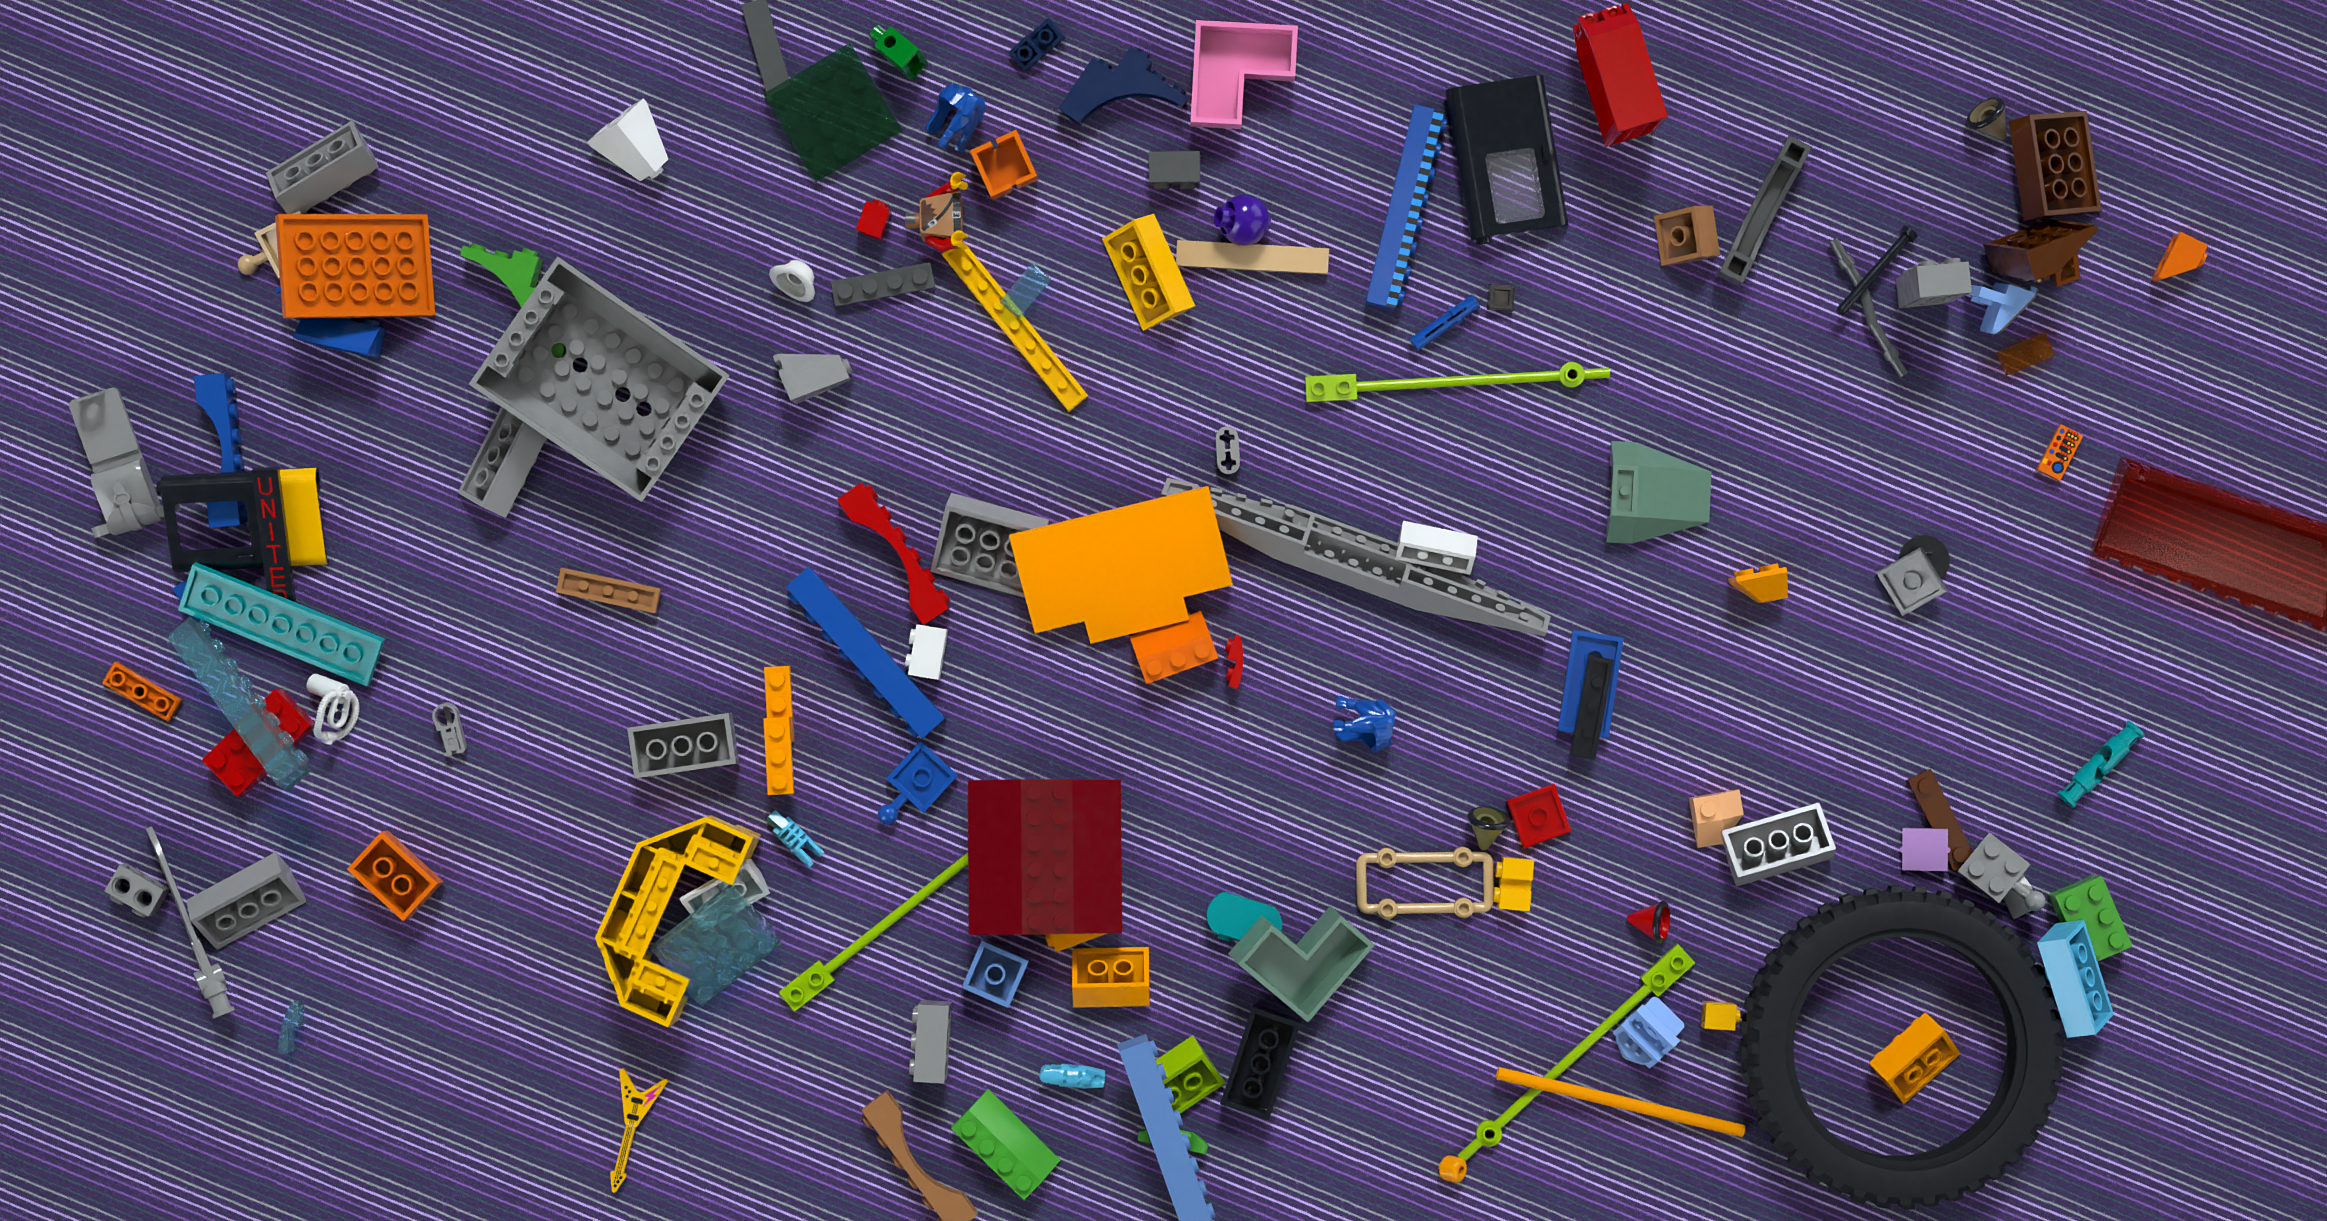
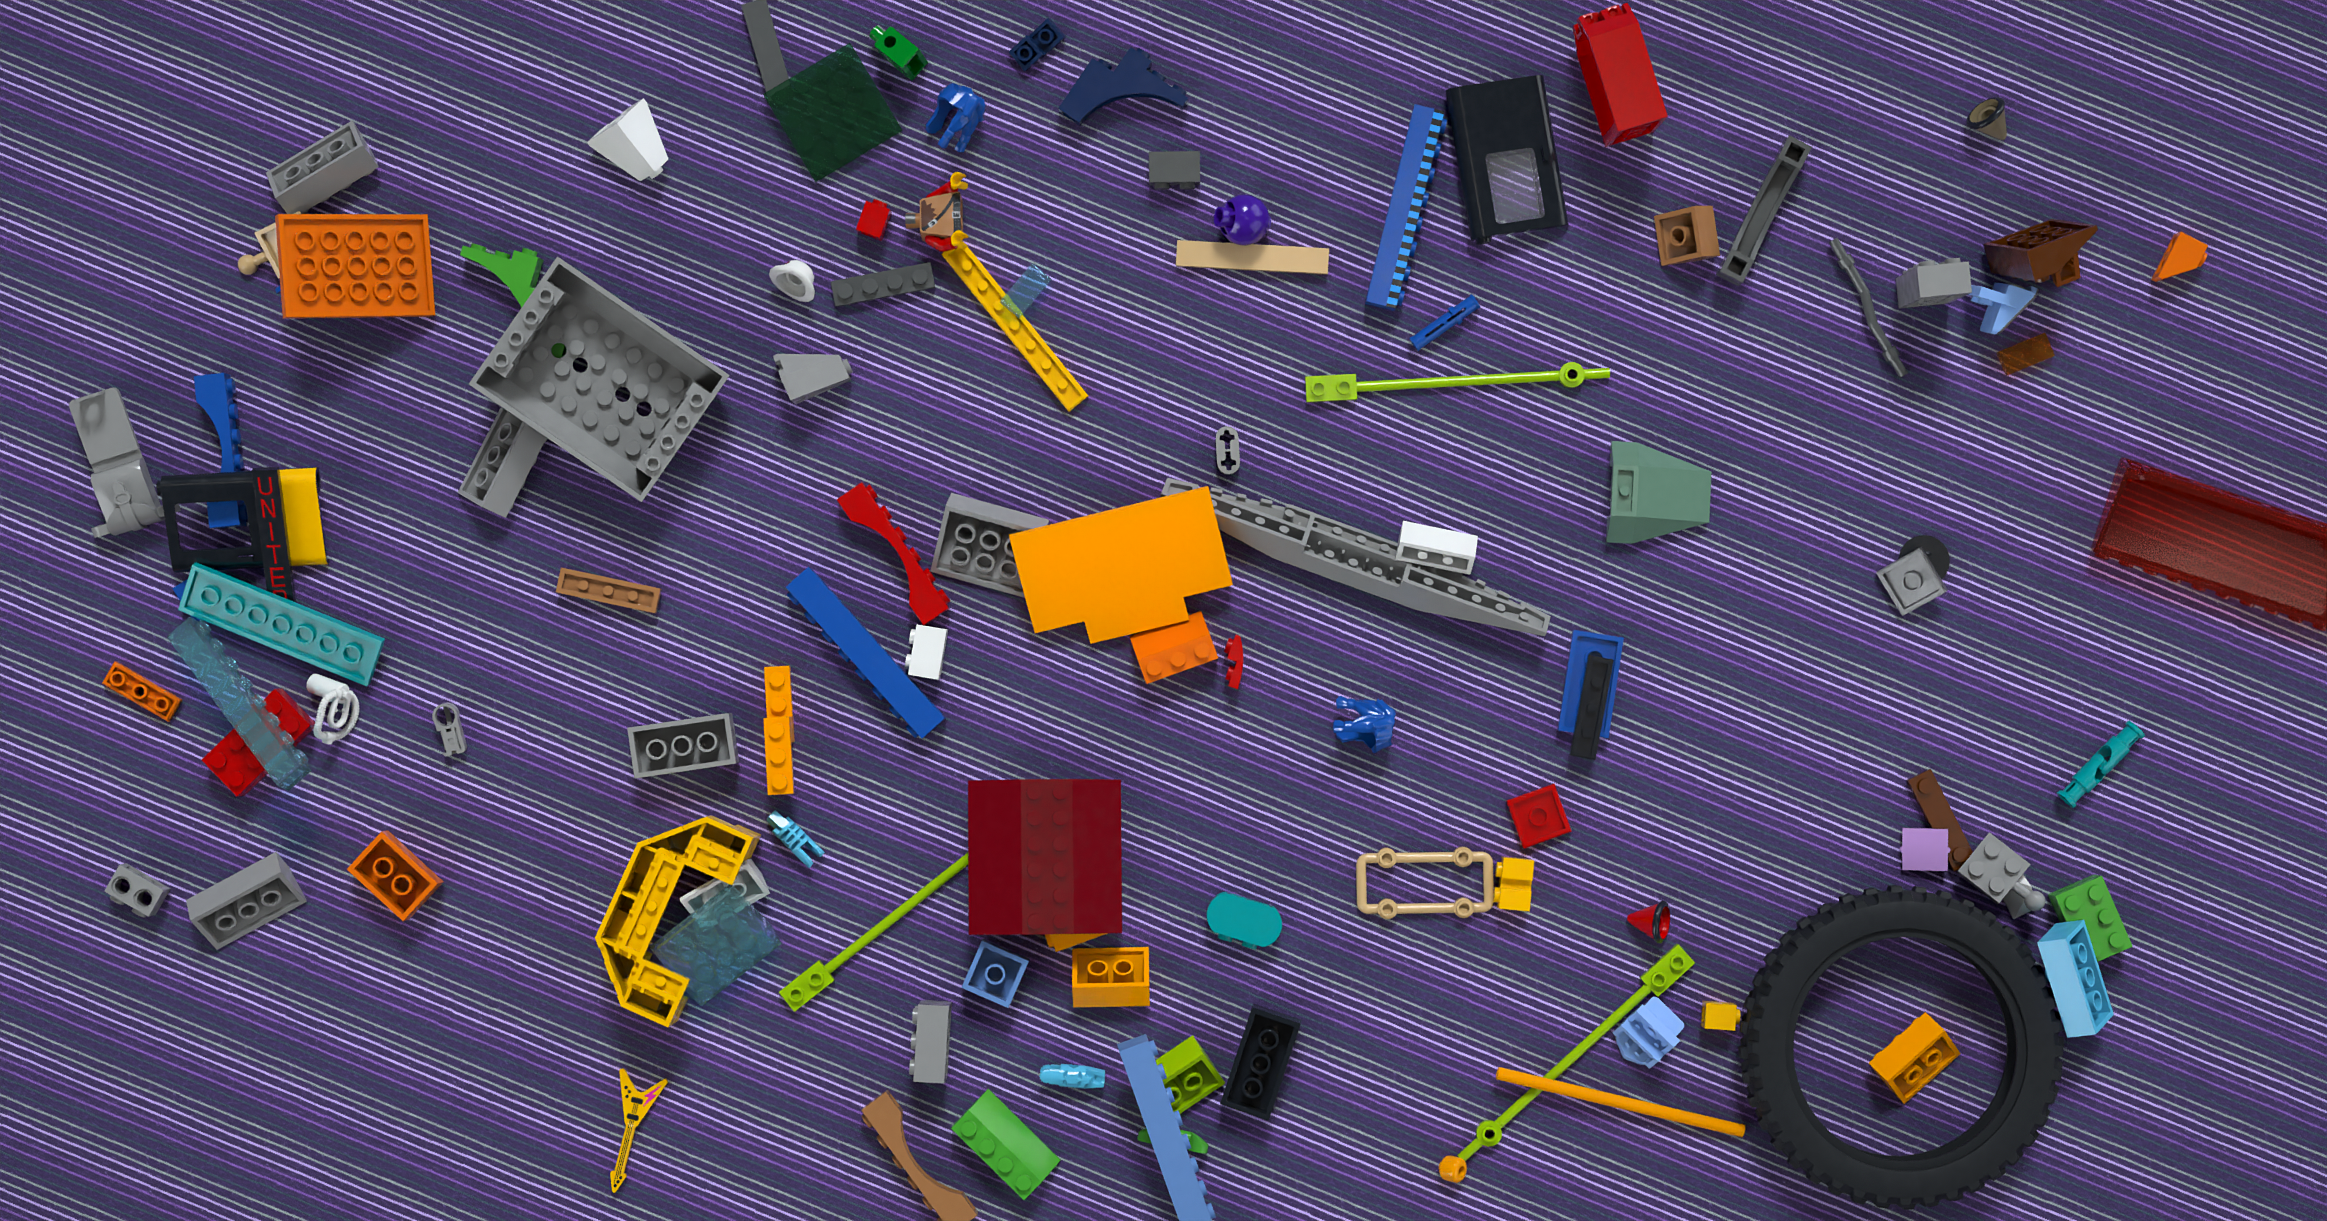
light grey piece [145,826,235,1019] -> none
clear light blue slope [278,999,304,1053] -> none
blue slope [293,318,386,359] -> none
blue plate [878,741,958,825] -> none
orange piece [970,130,1038,201] -> none
yellow slope [1102,214,1195,331] -> none
bright pink piece [1190,20,1298,129] -> none
sand green piece [1228,906,1375,1022] -> none
olive hat [1467,807,1510,851] -> none
black tile [1487,284,1515,312] -> none
light nougat slope [1689,789,1744,848] -> none
light grey slope [1721,803,1836,887] -> none
light orange slope [1728,563,1788,603] -> none
black bar [1836,226,1918,316] -> none
reddish brown slope [2009,111,2102,221] -> none
tile [2036,424,2083,481] -> none

